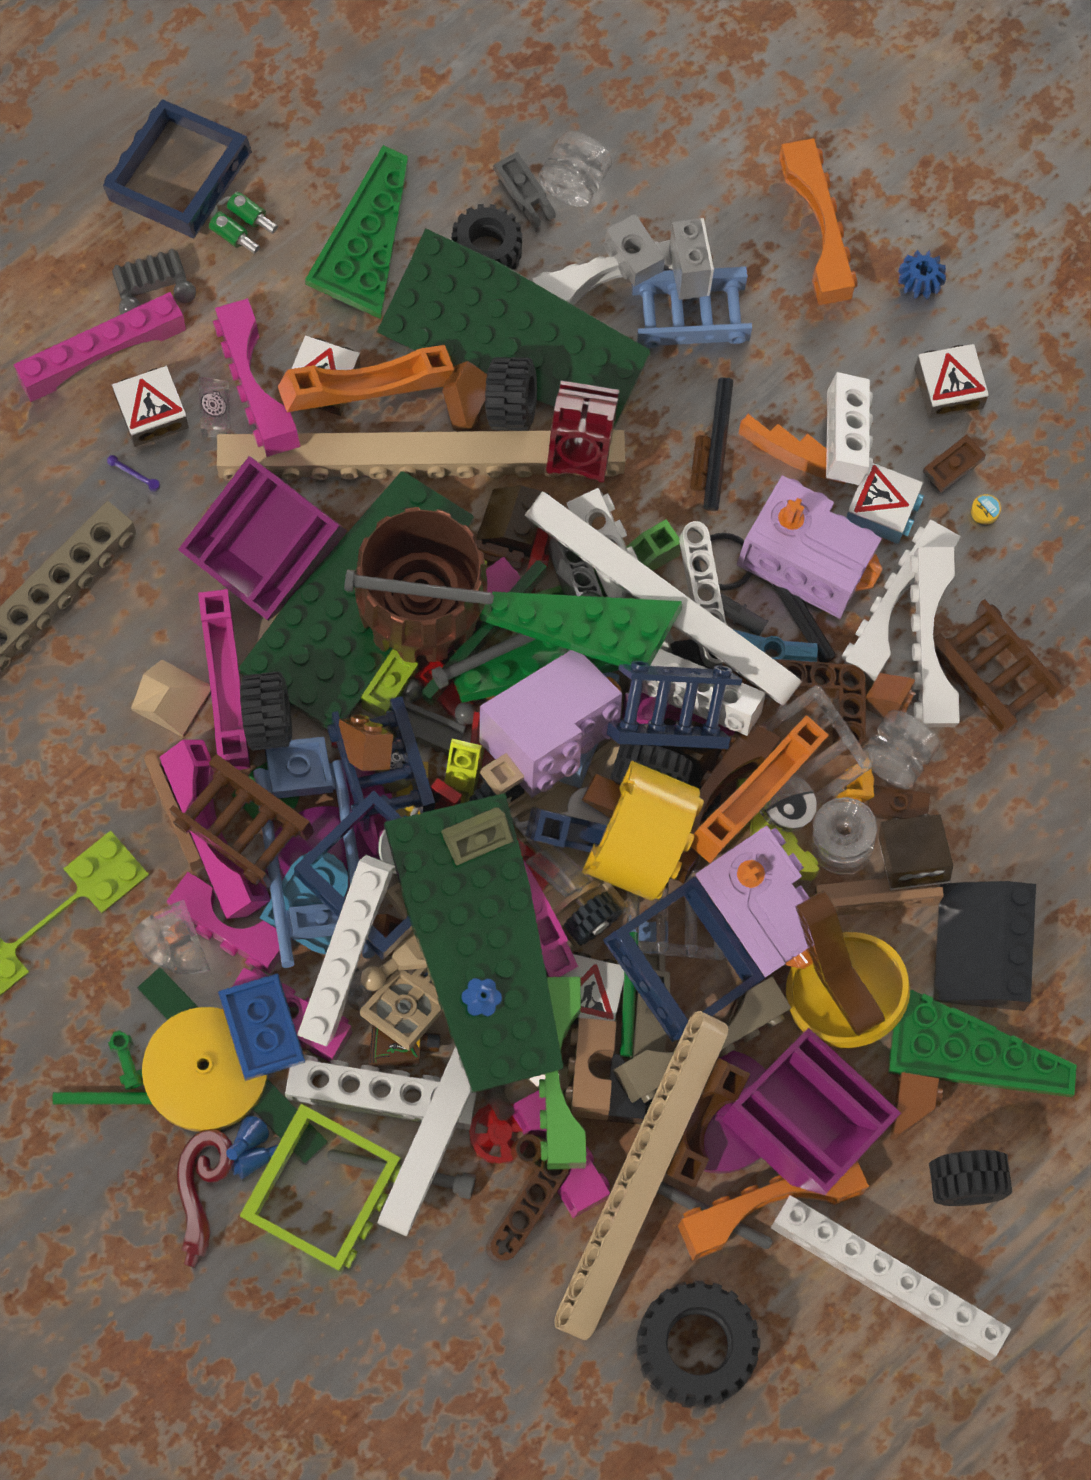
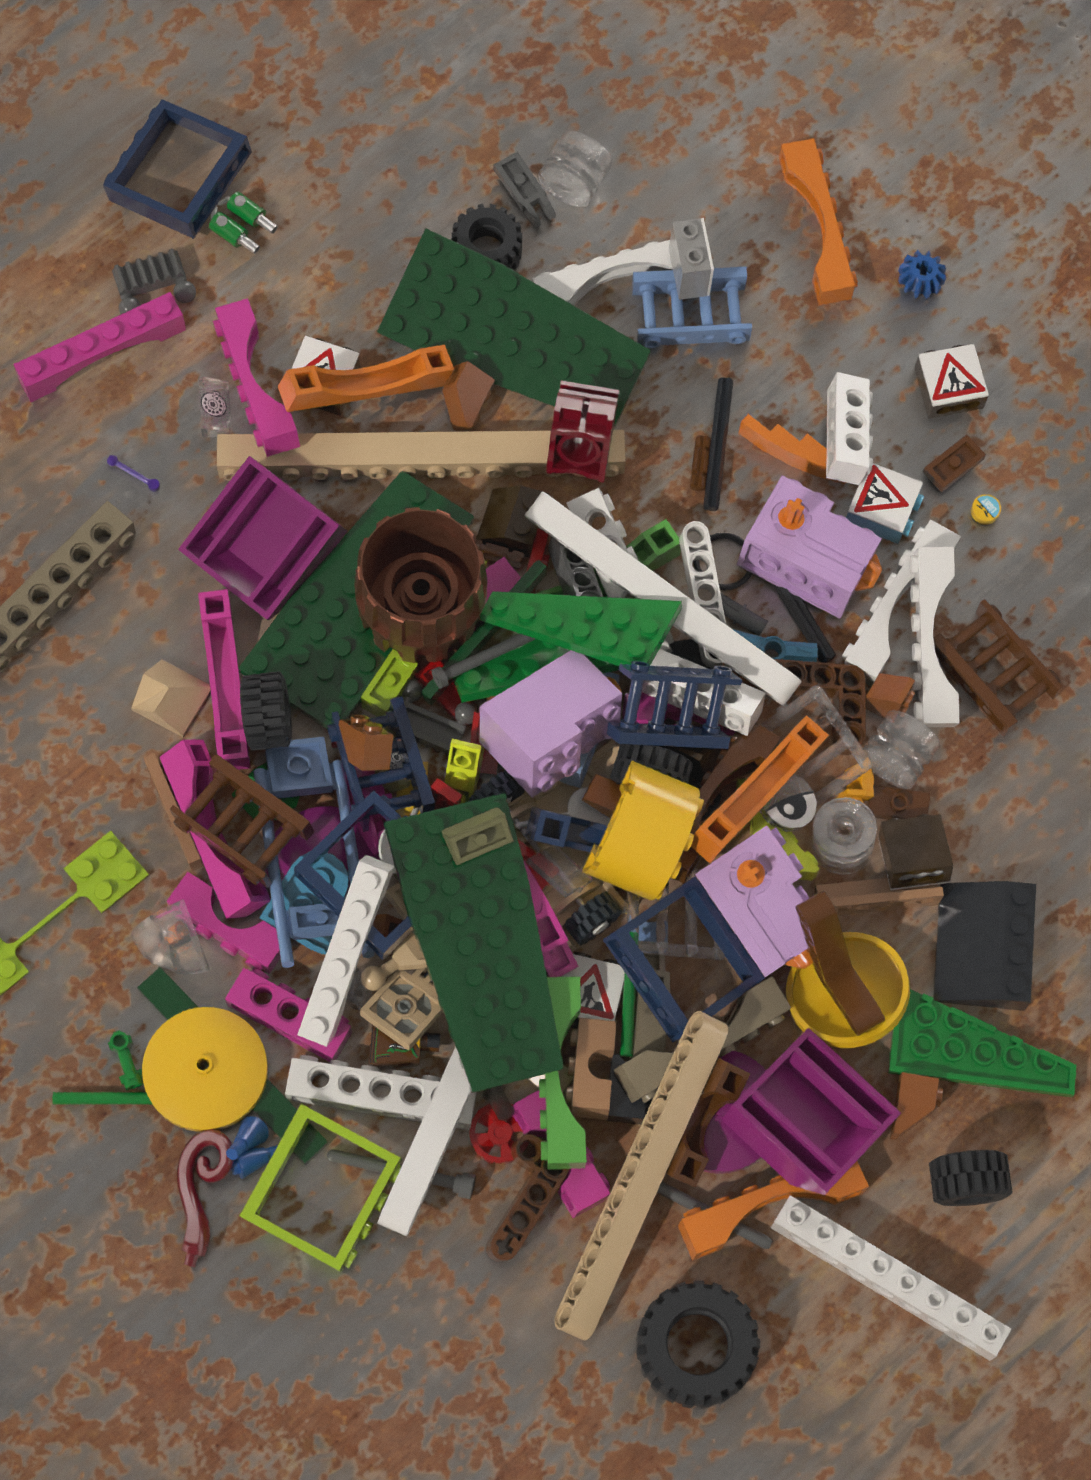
piece [112,366,189,447] -> none
blue tile [218,973,305,1081] -> none
green wing [305,145,408,319] -> none
dark grey bar [345,569,494,605] -> none
blue plant [461,978,502,1016] -> none
tan tile [480,753,525,795] -> none
black tyre [485,357,537,431] -> none
light grey brick [603,214,665,287] -> none

